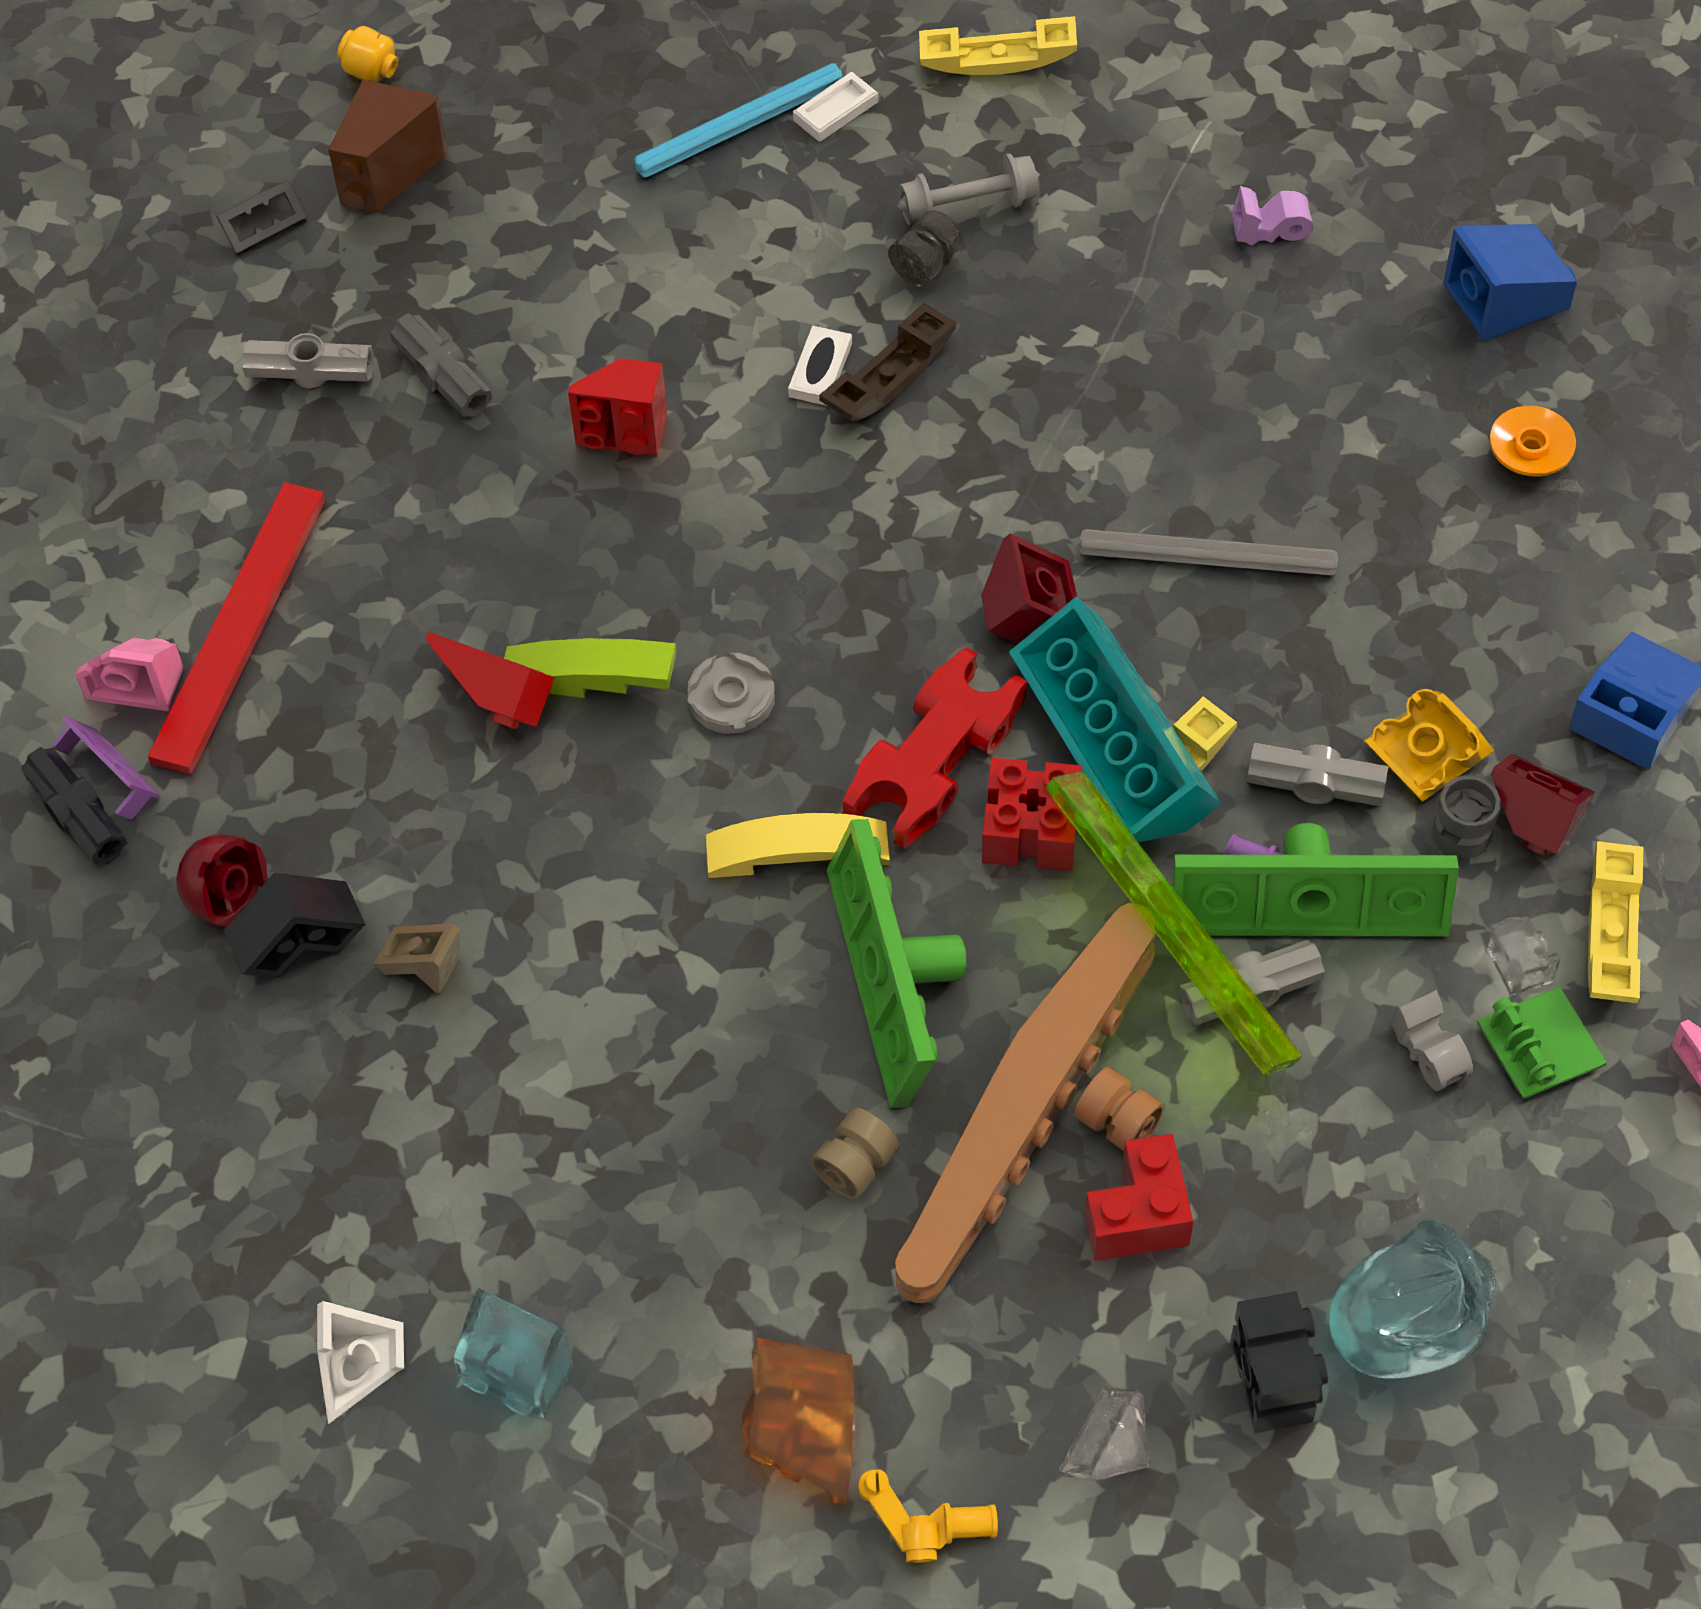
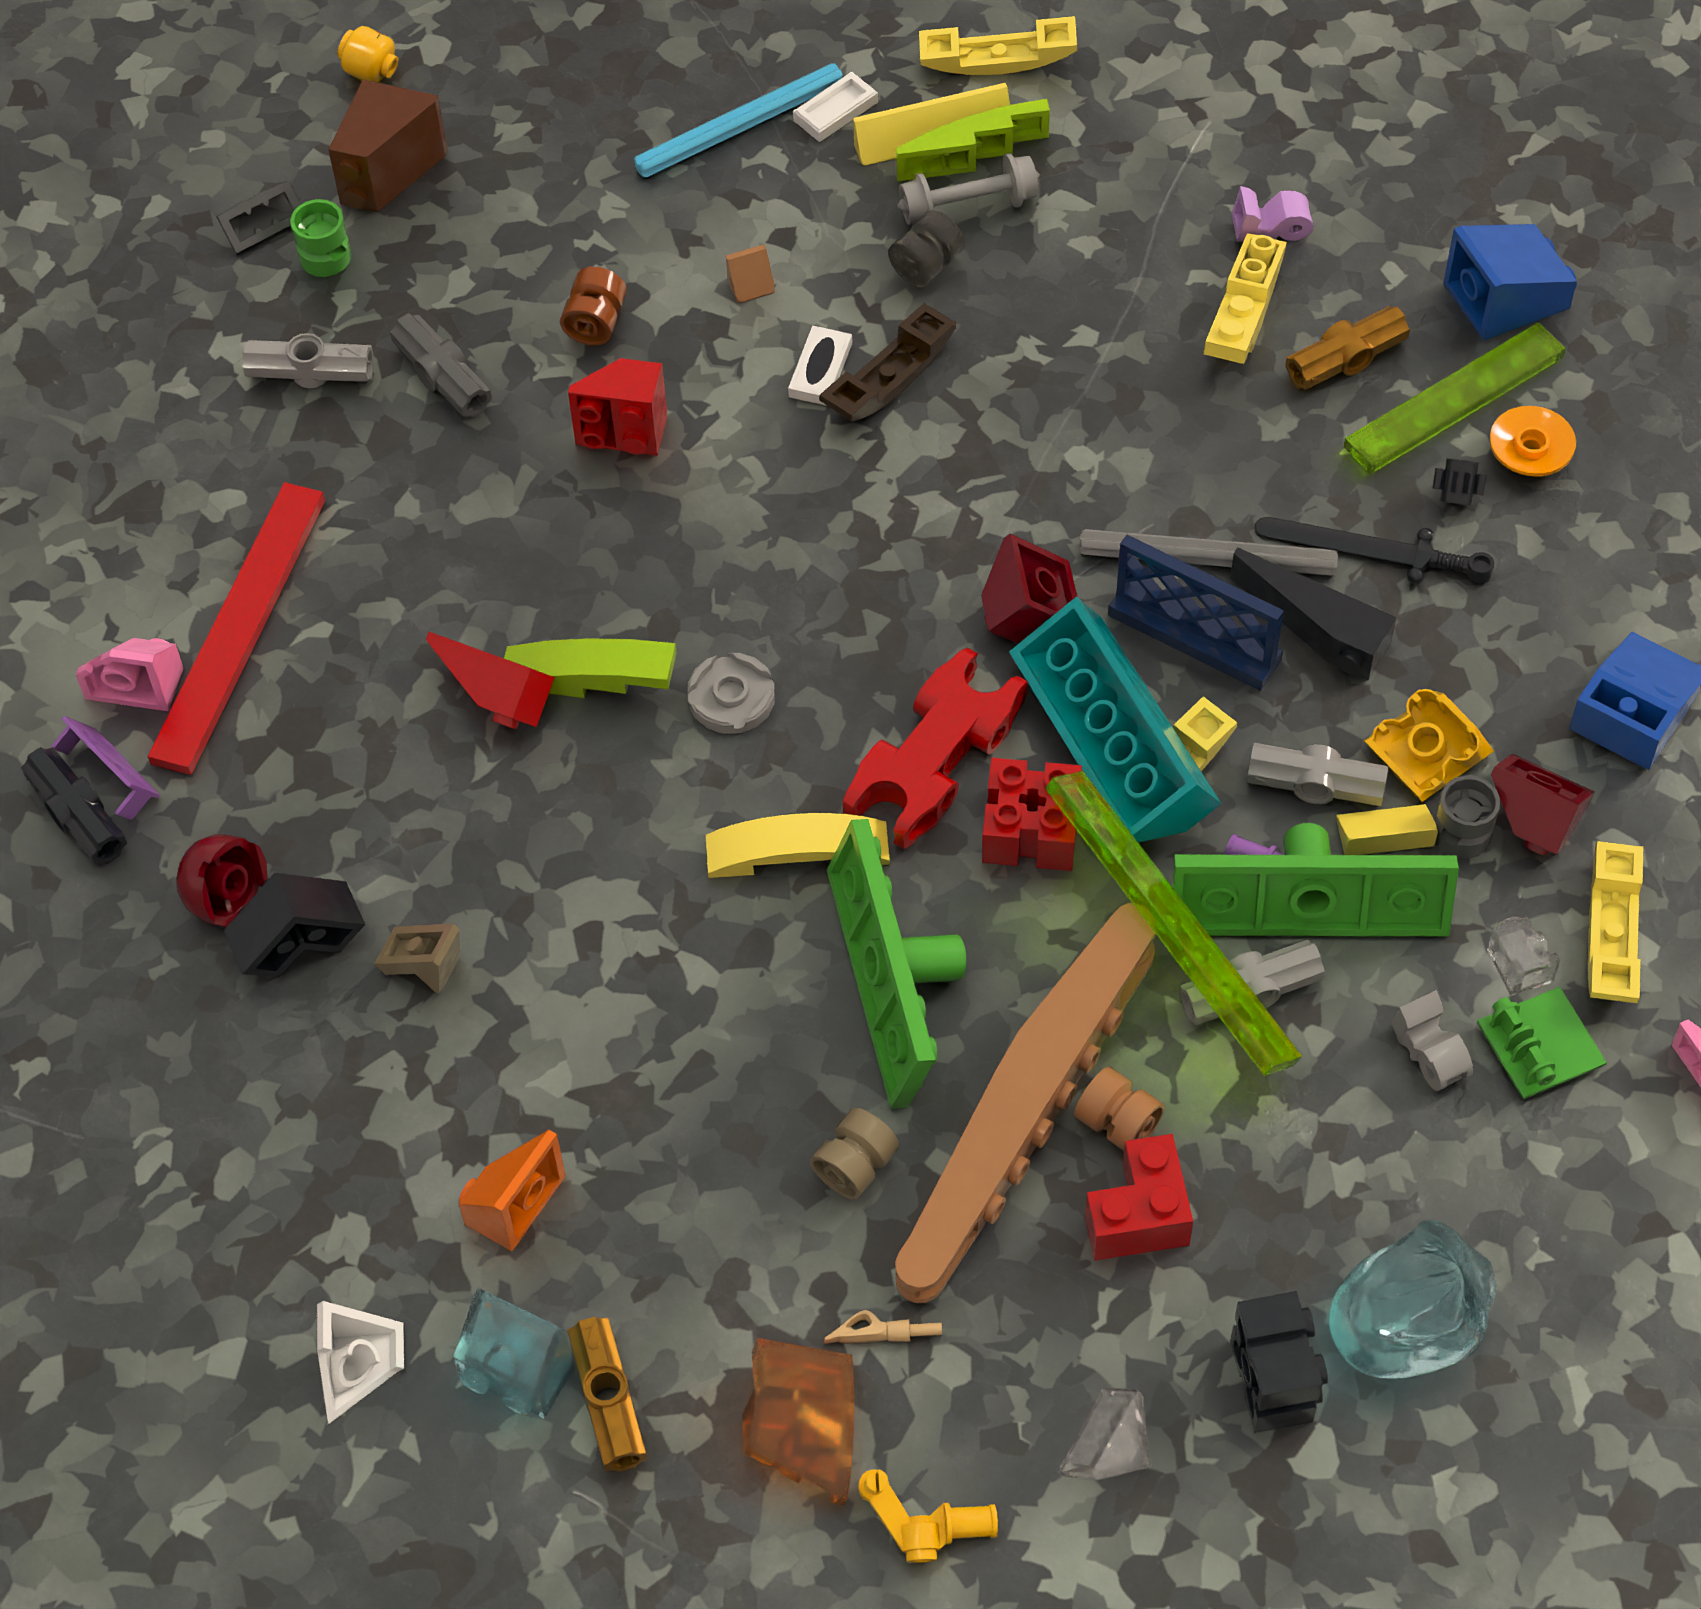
none -> bright green wheel [290,199,351,277]
none -> orange slope [459,1130,566,1252]
none -> dark orange wheel [560,266,627,346]
none -> pearl gold piece [567,1316,647,1472]
none -> medium nougat slope [726,244,775,303]
none -> tan hand [824,1310,942,1344]
none -> light yellow slope [853,83,1010,166]
none -> lime slope [896,98,1050,181]
none -> dark blue fence [1108,535,1284,691]
none -> light yellow slope [1204,233,1287,364]
none -> black slope [1230,547,1396,680]
none -> black sword [1255,517,1495,585]
none -> pearl gold piece [1285,306,1410,390]
none -> light yellow slope [1336,804,1438,855]
none -> clear neon green tile [1344,322,1566,474]
none -> black gear [1432,458,1487,505]

